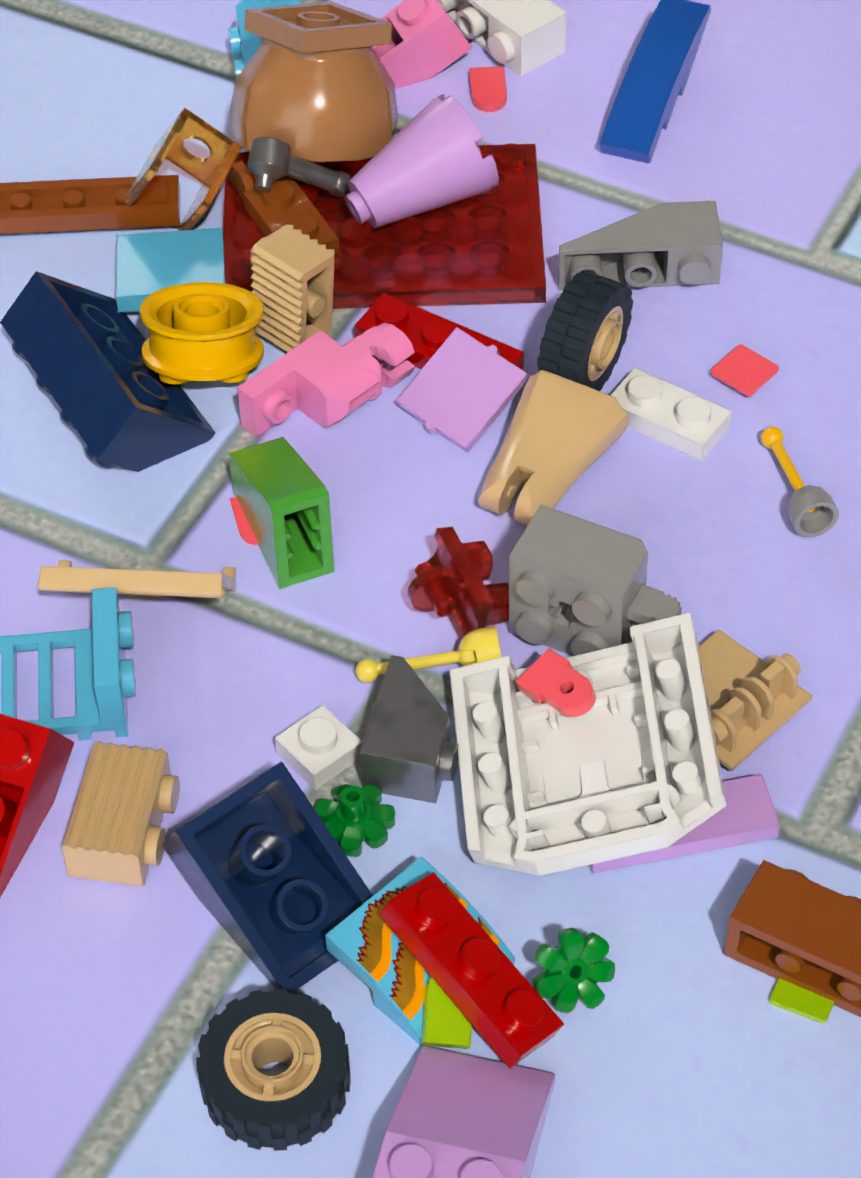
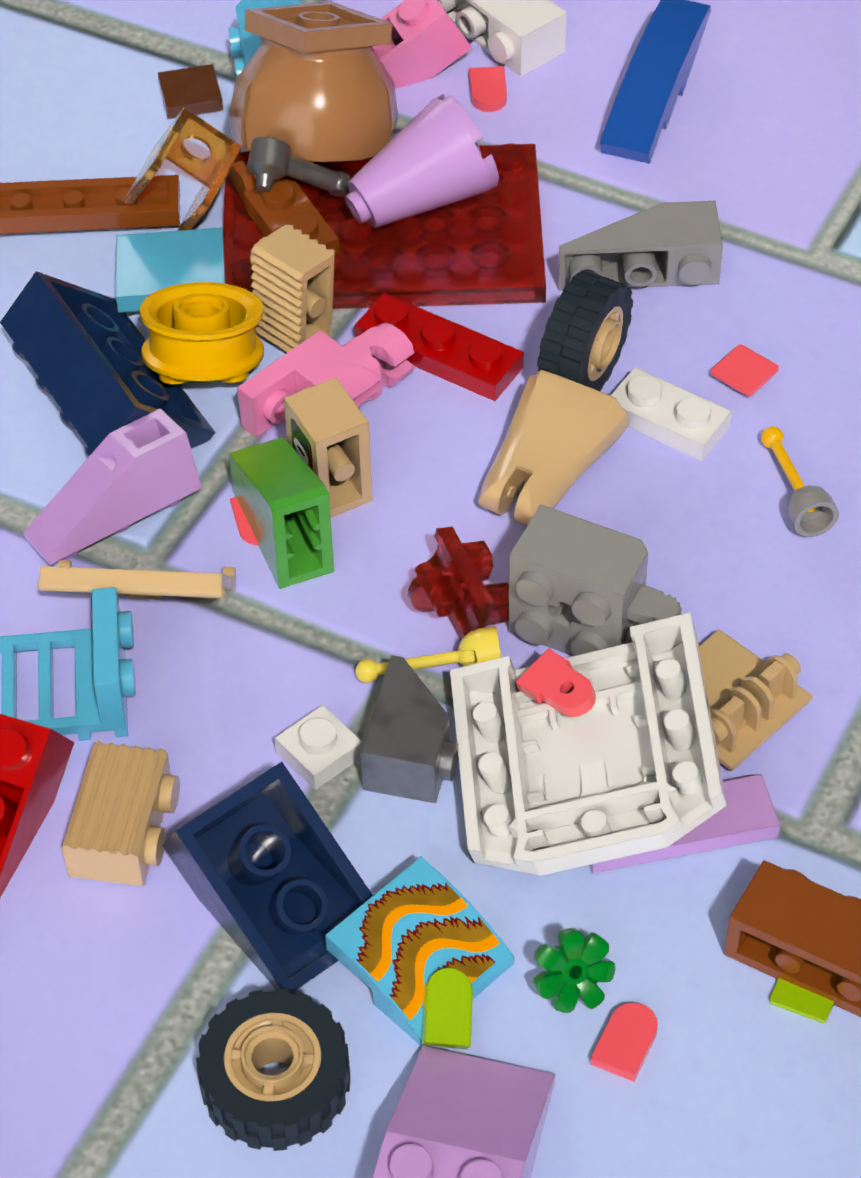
green plant [315,784,395,857] -> none
red plate [379,872,564,1069] -> none
lavender piece [396,327,529,453] -> none
none -> lavender slope [23,409,202,565]
none -> reddish brown piece [157,64,223,119]
none -> tan brick [284,377,373,518]
none -> coral piece [590,1003,658,1082]

